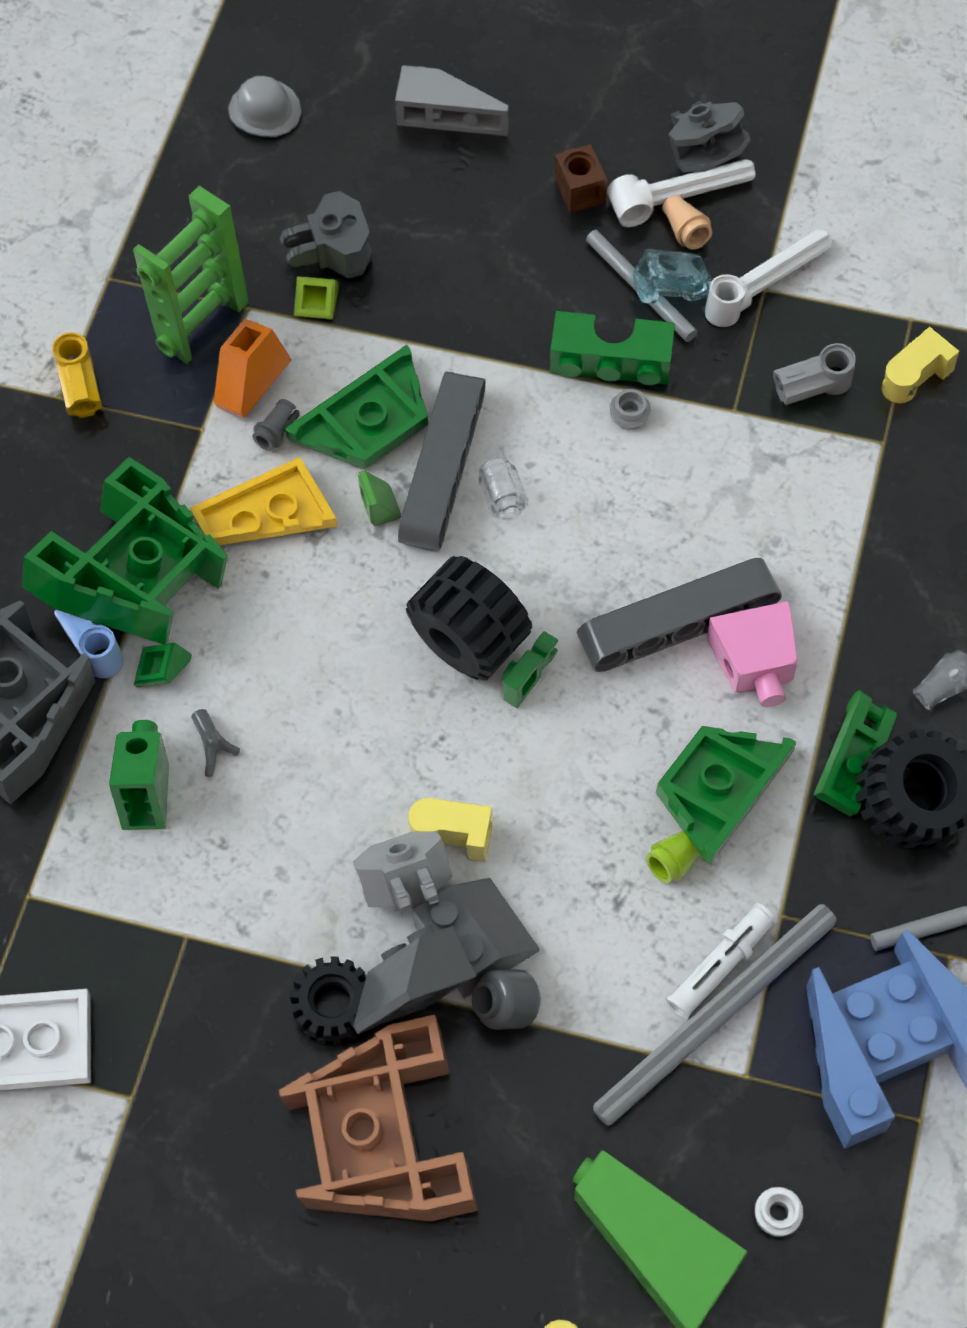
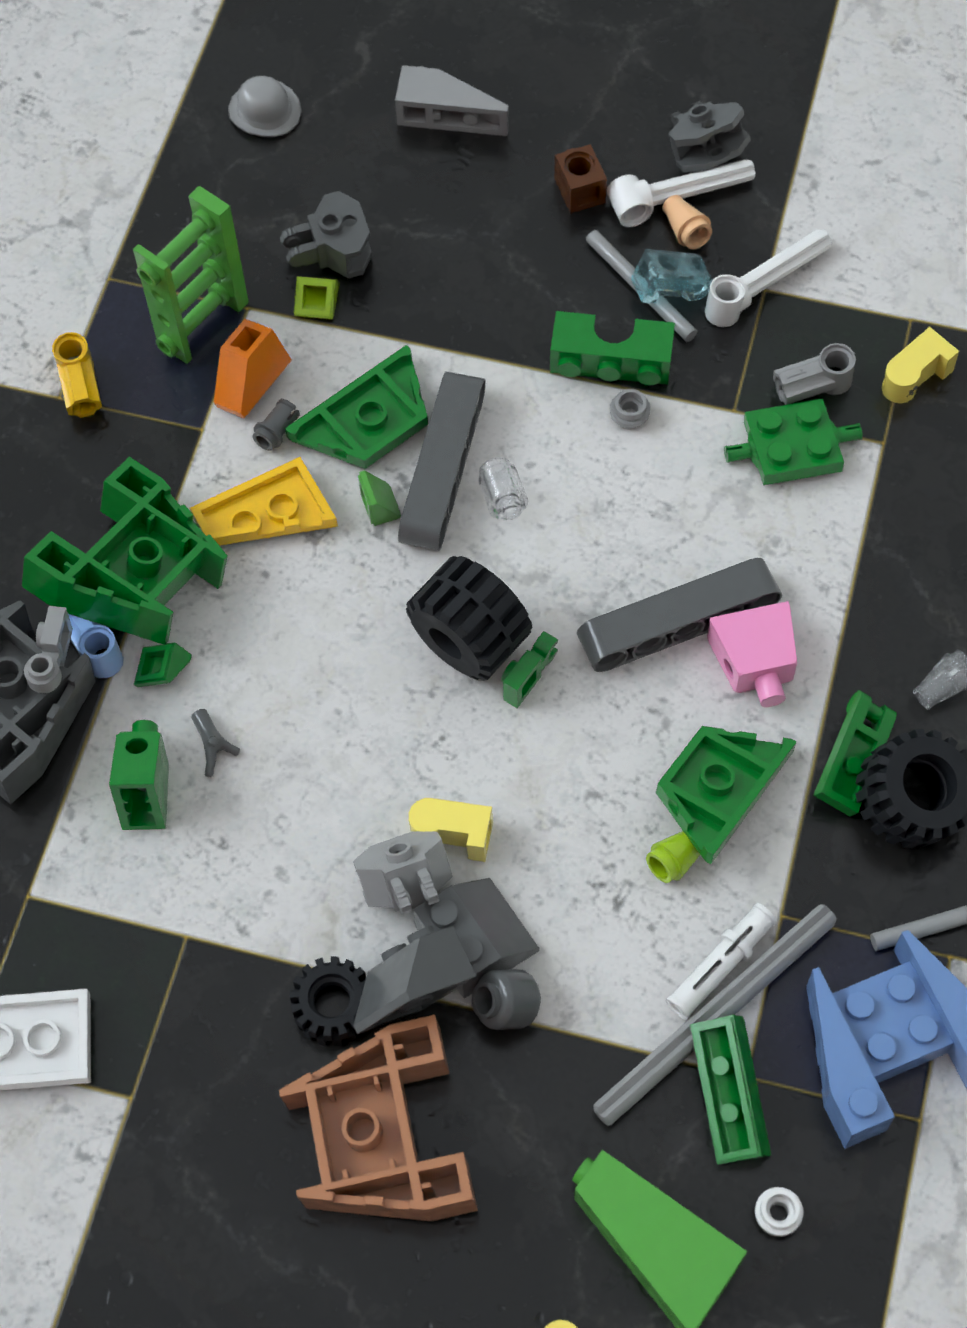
none -> light grey plate [24,606,73,693]
none -> green slope [690,1015,771,1165]
none -> green plate [724,399,863,485]

